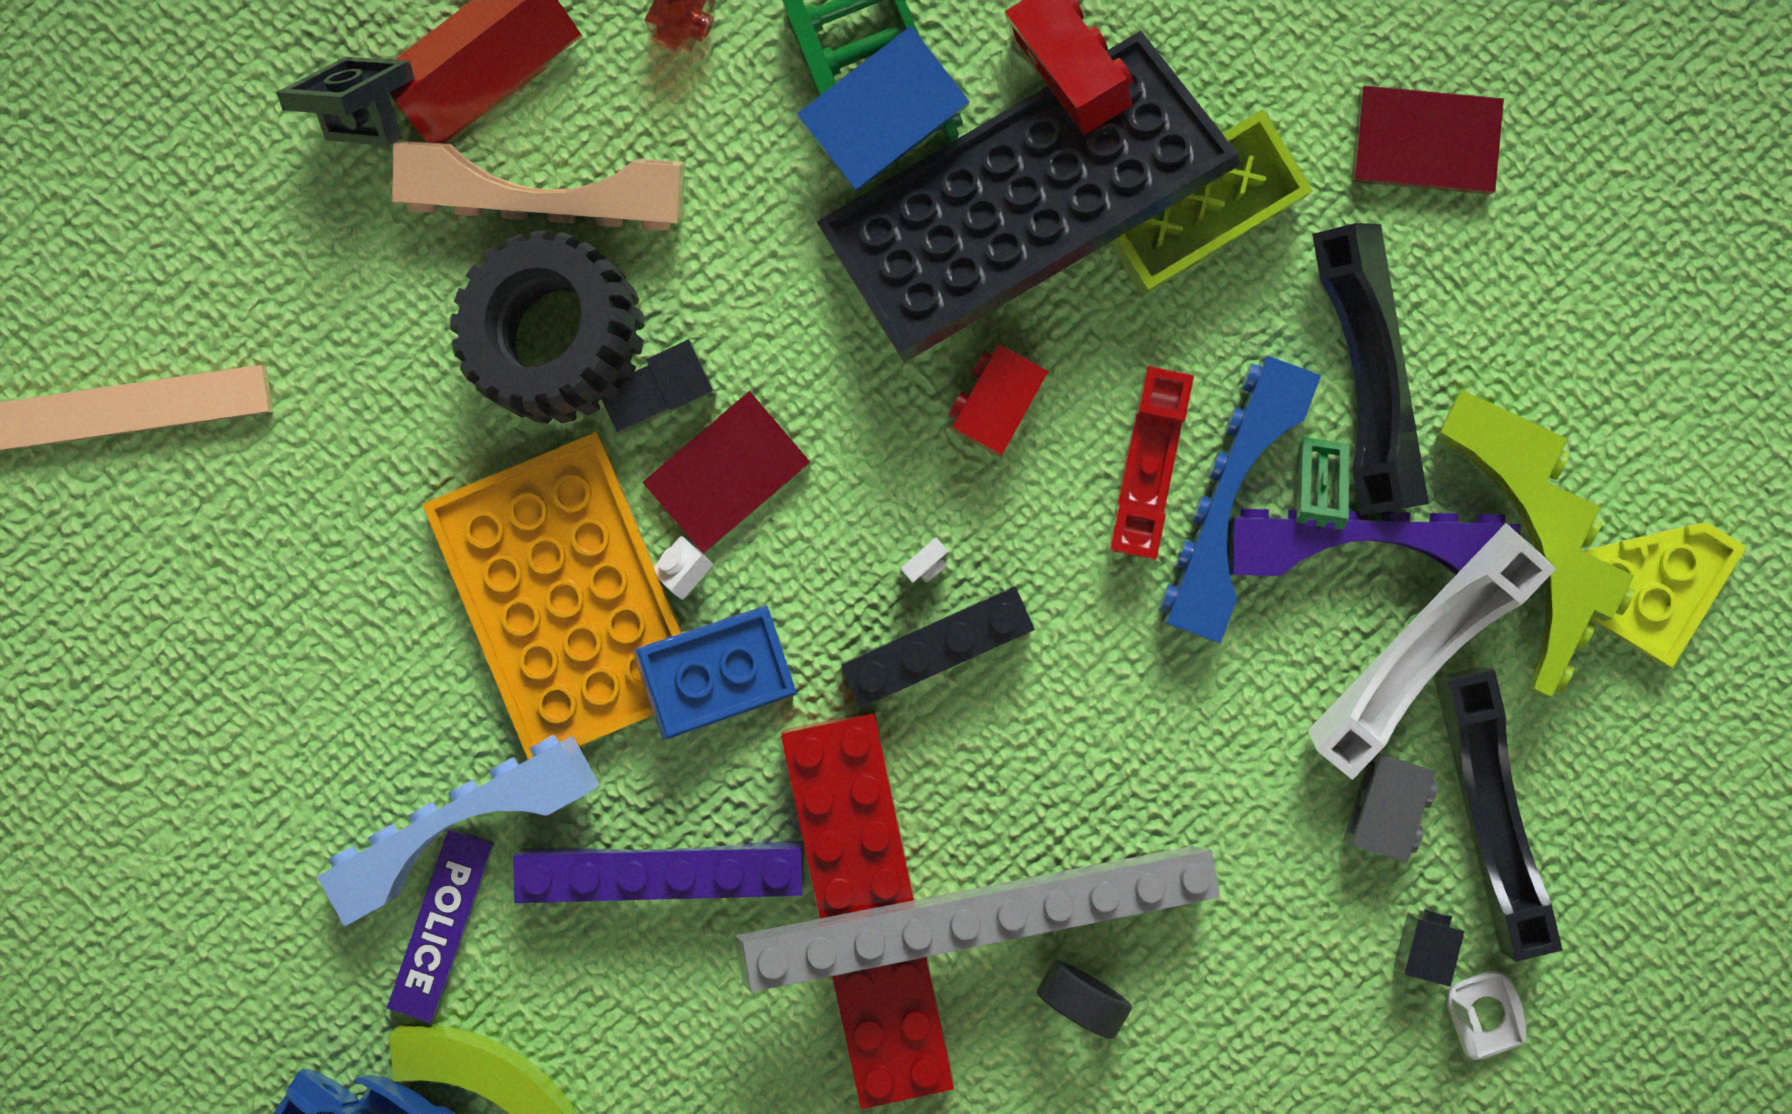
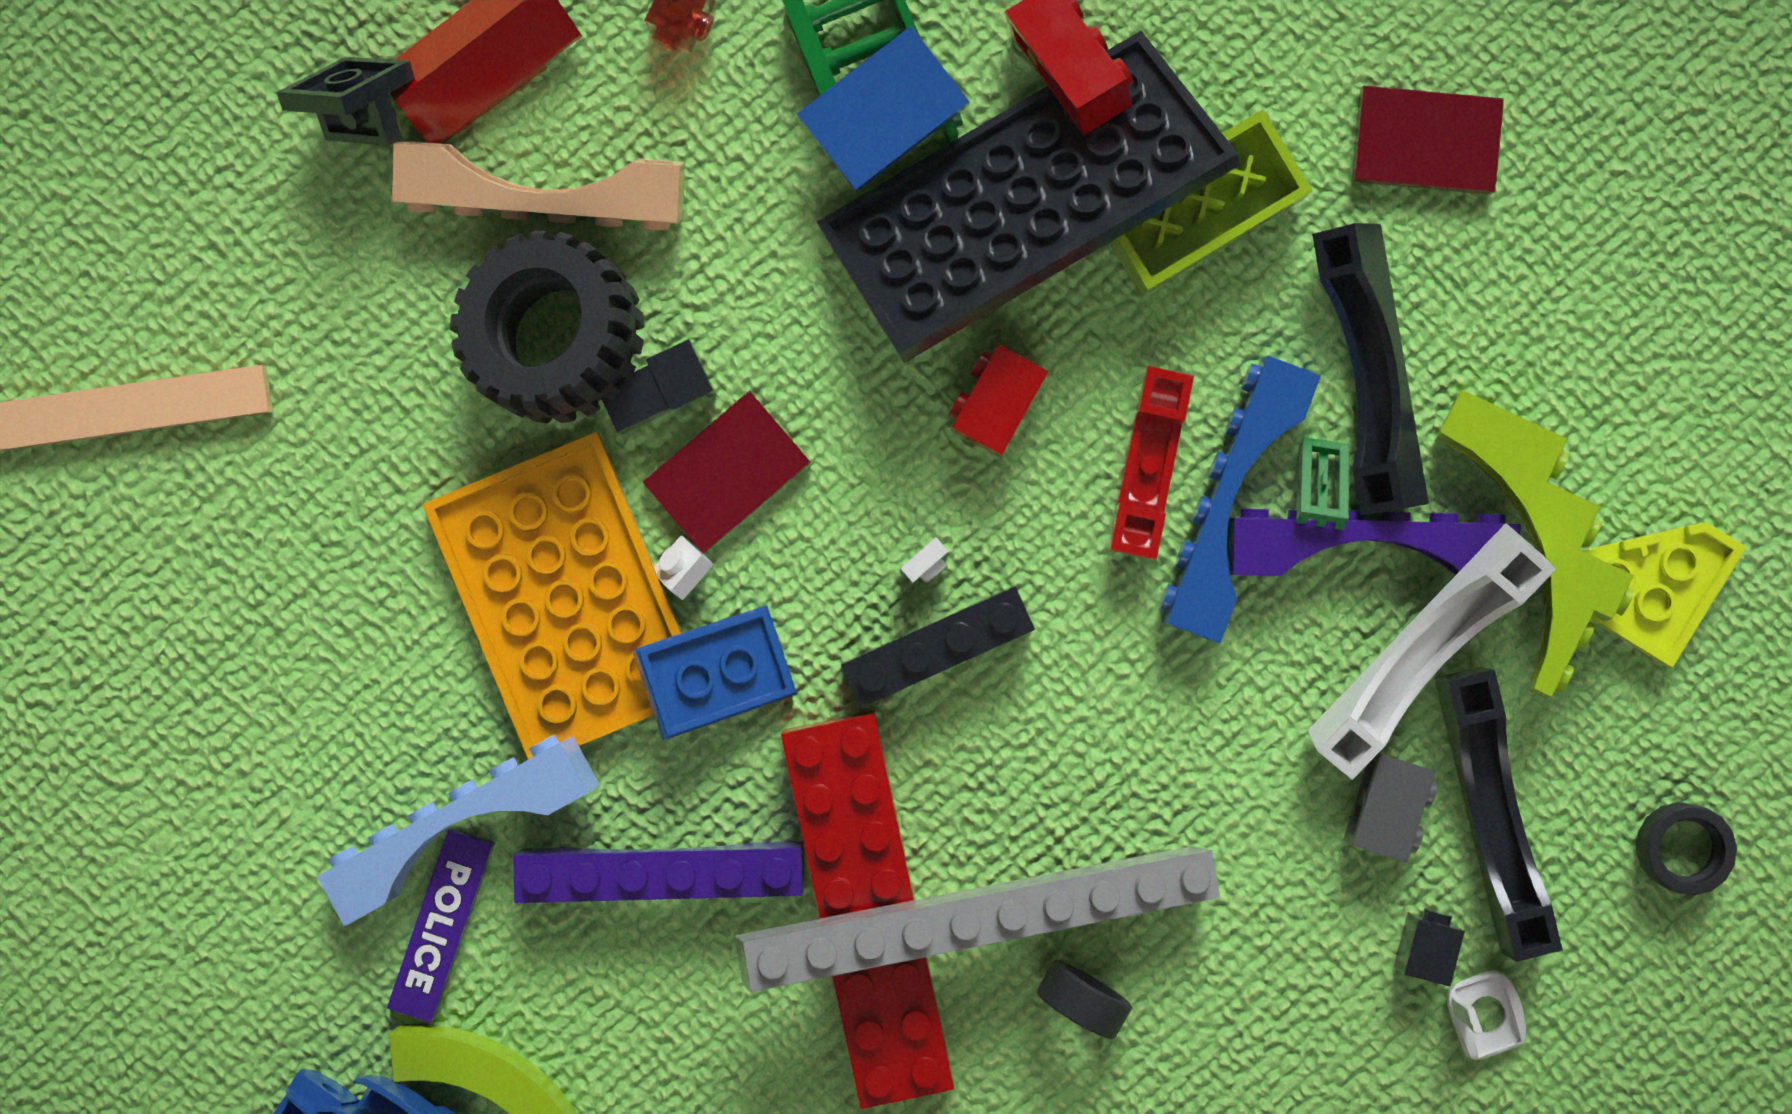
none -> black tyre [1636,802,1737,896]

